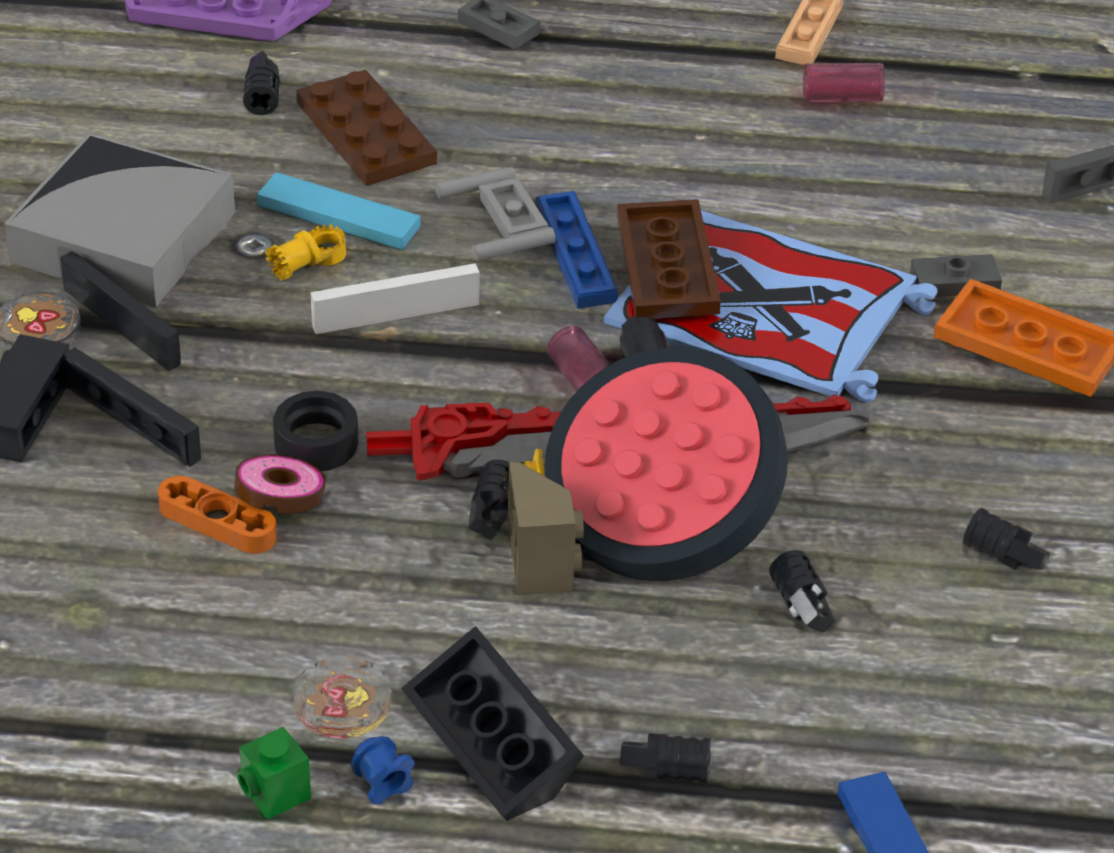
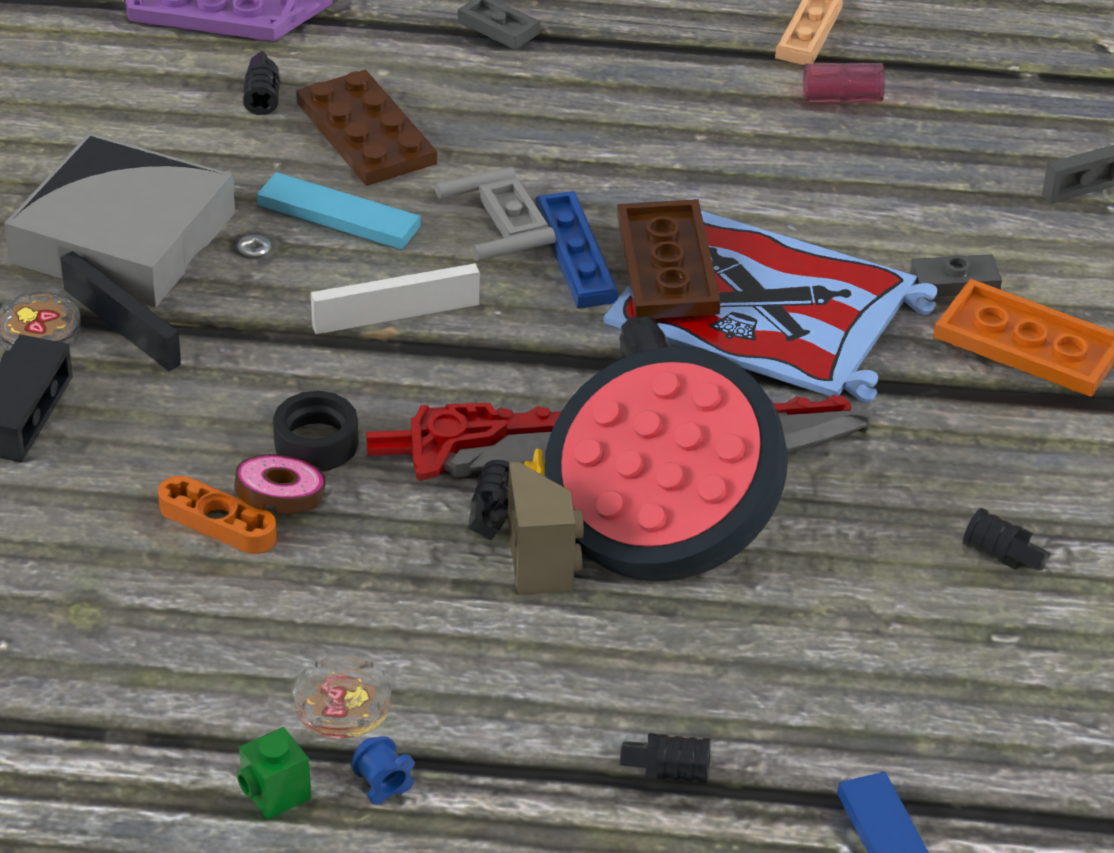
black tile [63,347,201,467] -> none
yellow connector [265,224,346,281] -> none
black slope [401,626,584,821] -> none
clear pink pin [547,326,611,392] -> none
black hinge [769,550,836,633] -> none

